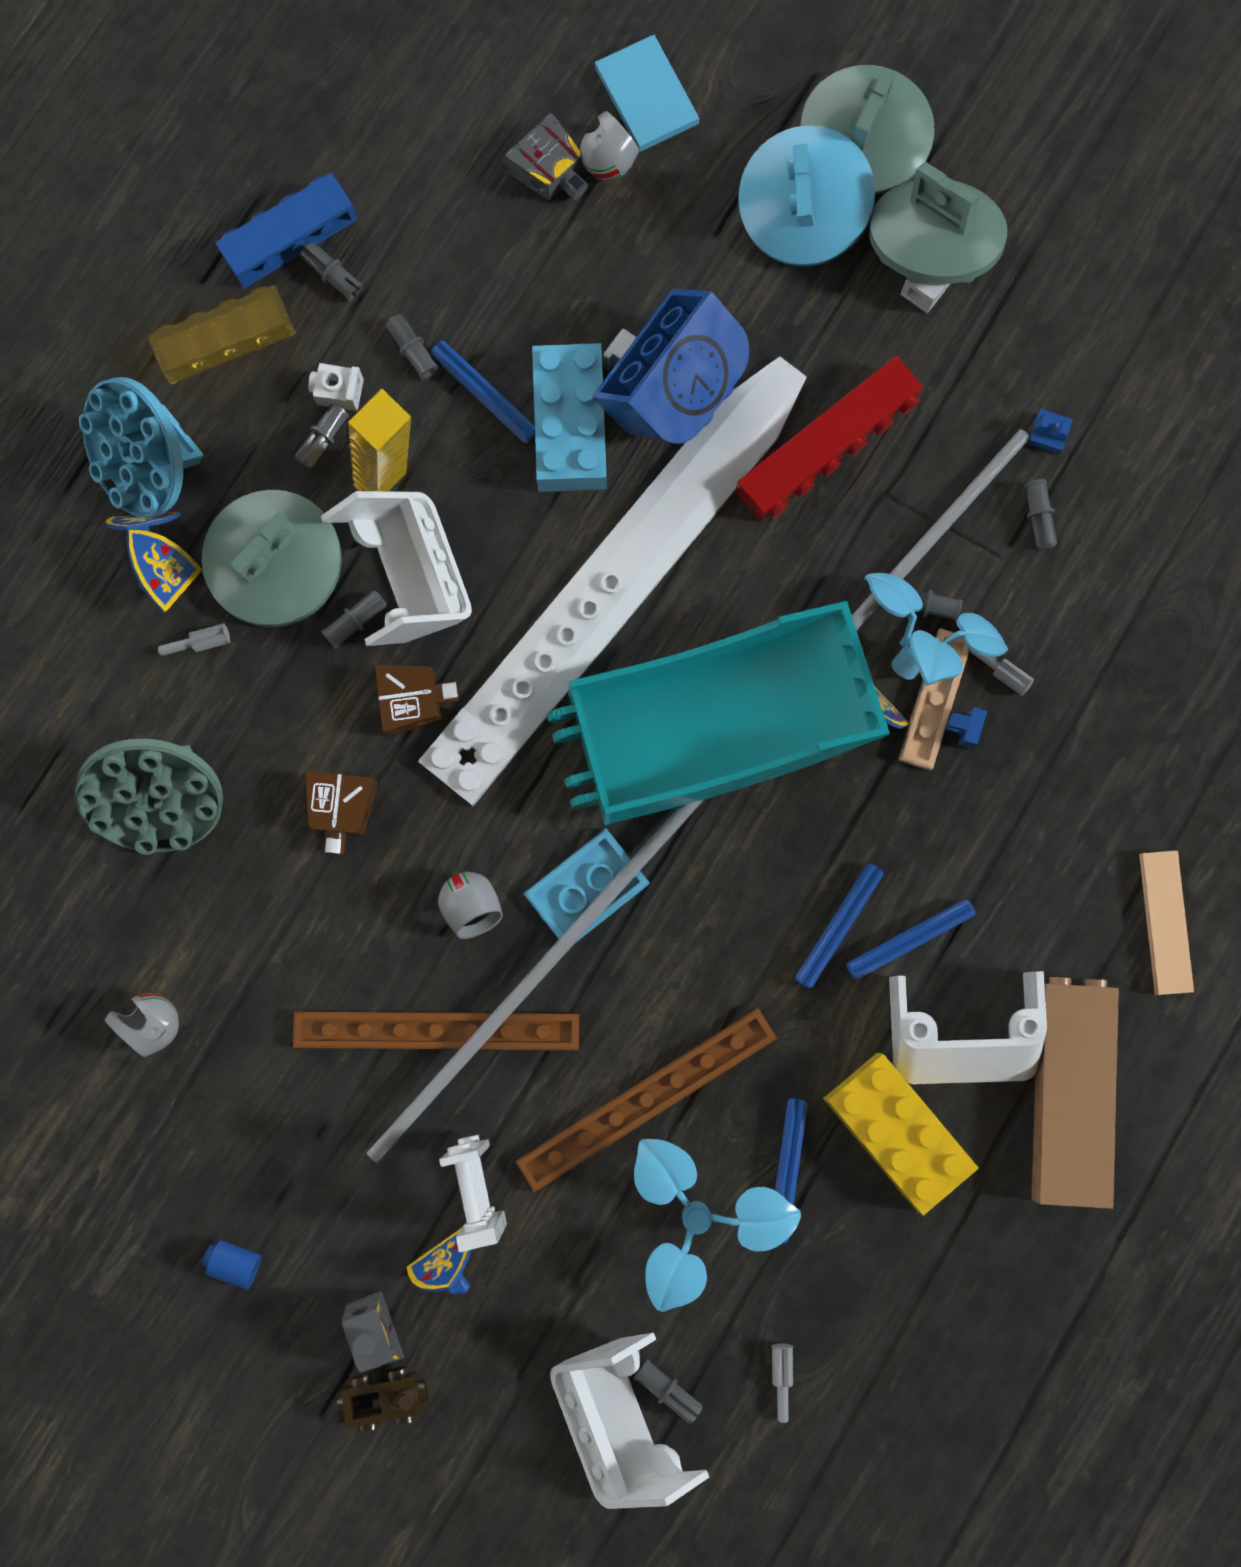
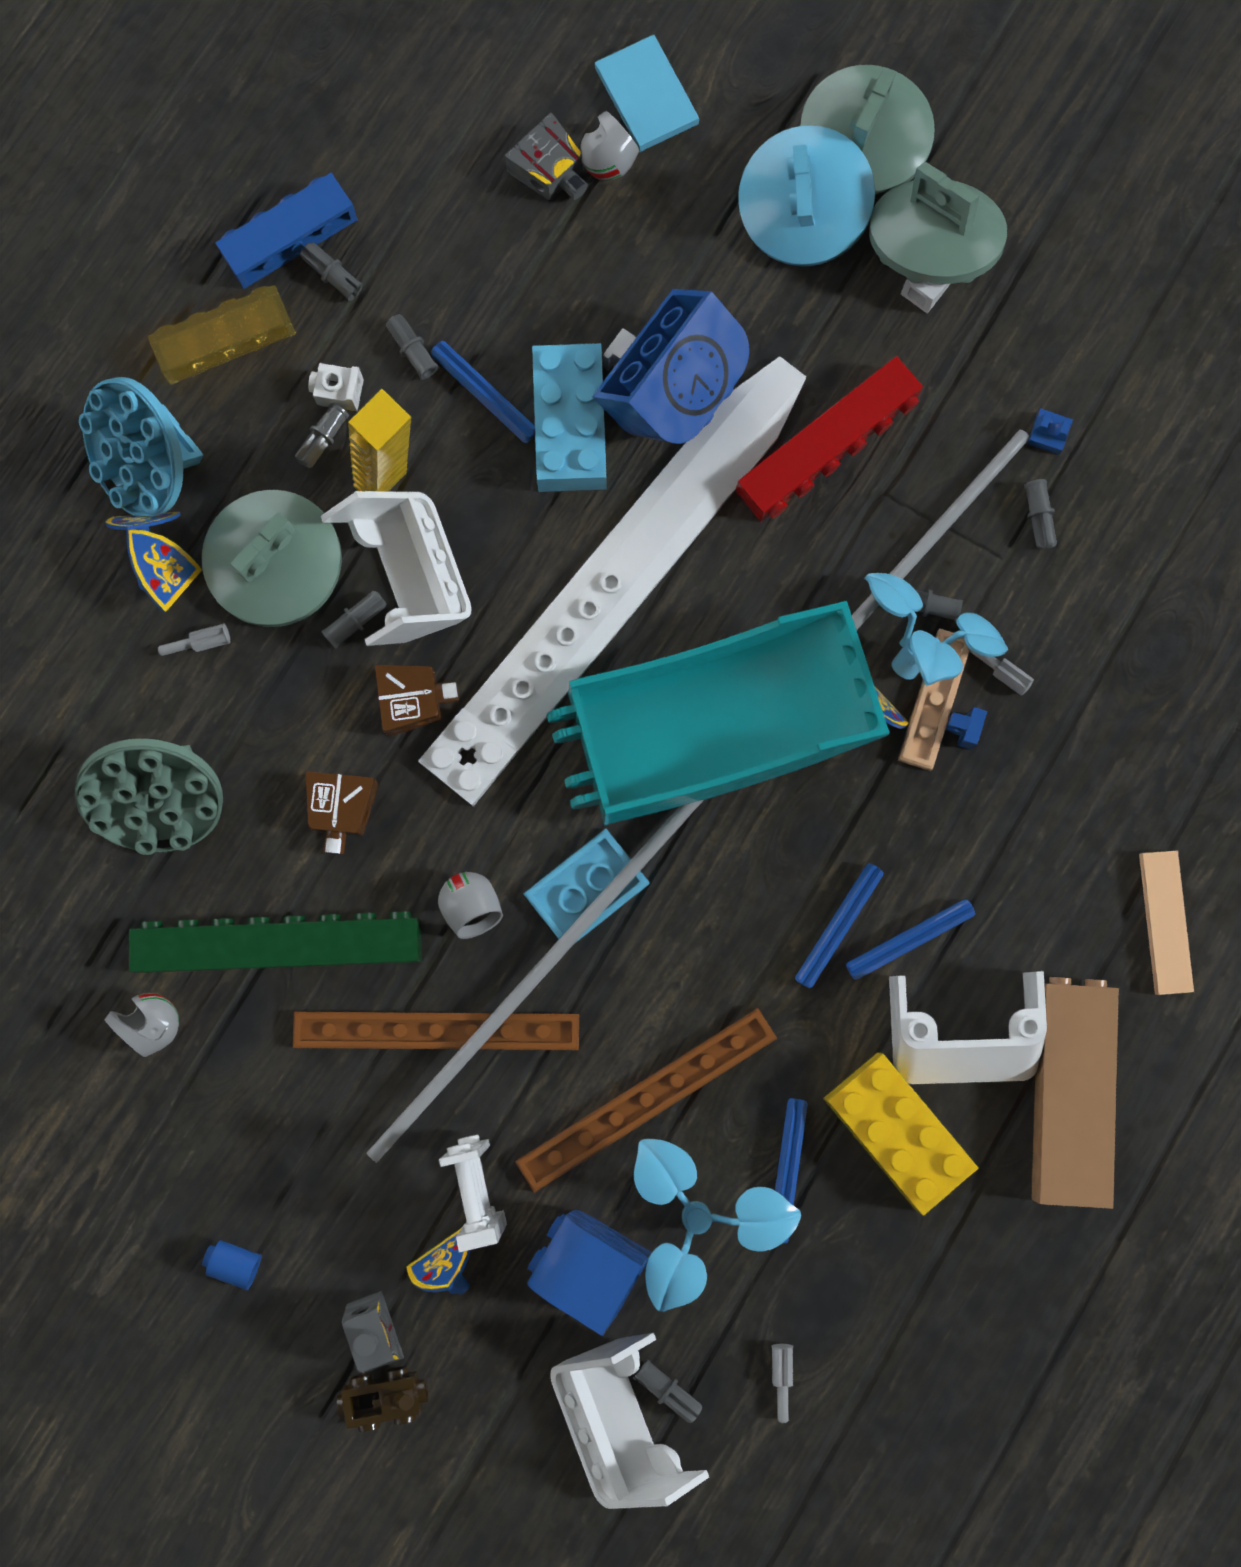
none -> dark green brick [129,912,422,973]
none -> blue brick [527,1210,652,1336]

